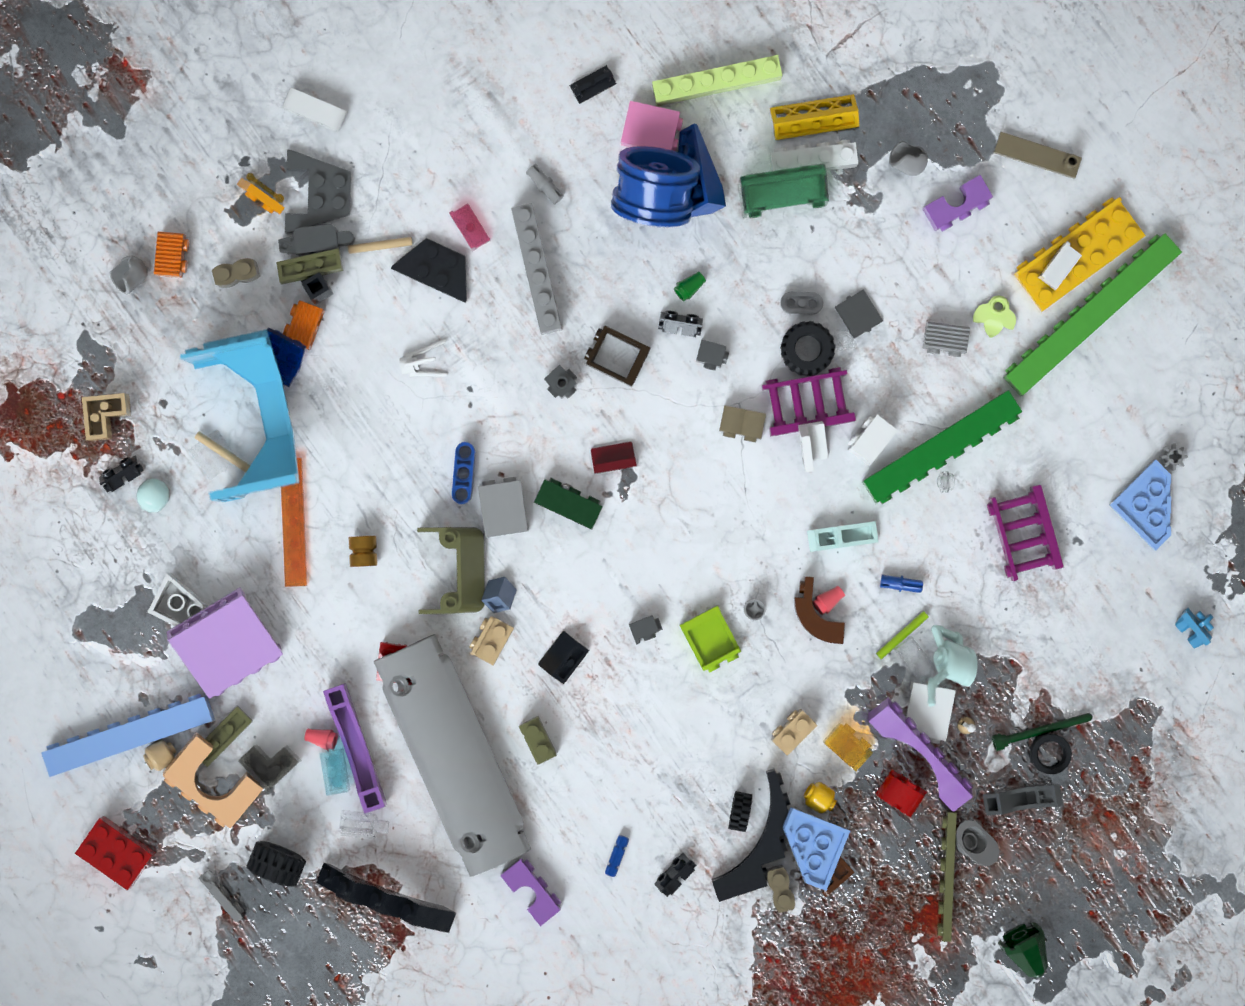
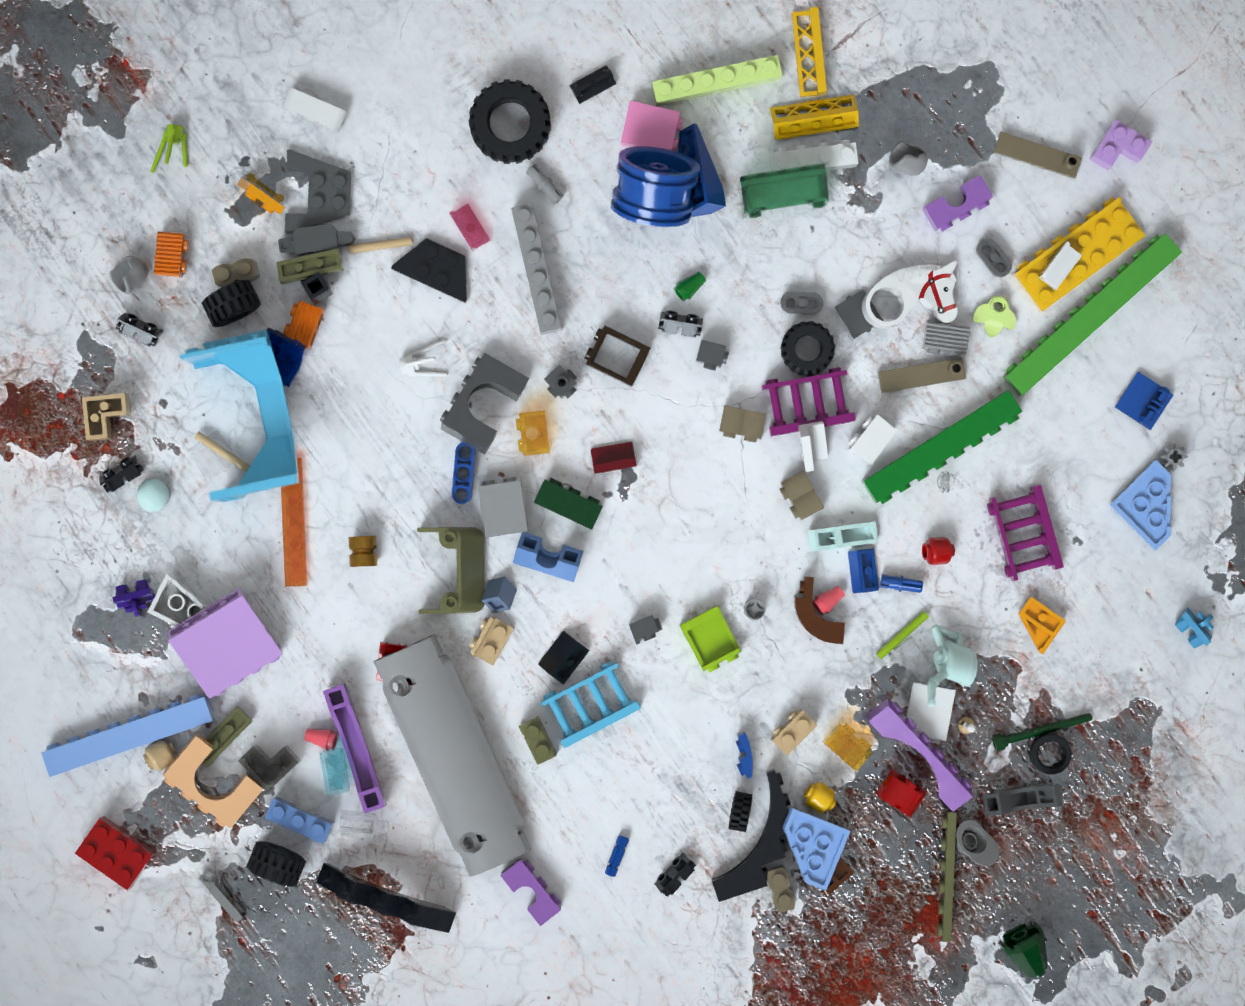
none -> dark purple hips [112,579,155,617]
none -> black hinge [116,313,163,347]
none -> lime plant [151,124,188,173]
none -> black tyre [201,280,261,327]
none -> medium blue arch [264,796,335,844]
none -> dark grey arch [440,353,529,454]
none -> black tyre [469,79,551,164]
none -> medium blue arch [513,532,584,582]
none -> clear yellow brick [516,410,550,457]
none -> medium azure fence [541,661,641,748]
none -> blue slope [735,731,753,779]
none -> dark tan brick [779,470,824,521]
none -> yellow fence [791,7,827,98]
none -> blue slope [848,548,879,594]
none -> white animal [862,261,958,329]
none -> dark tan piece [878,358,966,393]
none -> red head [922,537,955,565]
none -> flat silver plate [976,238,1012,277]
none -> light orange wing [1018,596,1066,655]
none -> lavender brick [1089,120,1153,170]
none -> blue hinge [1115,372,1174,430]

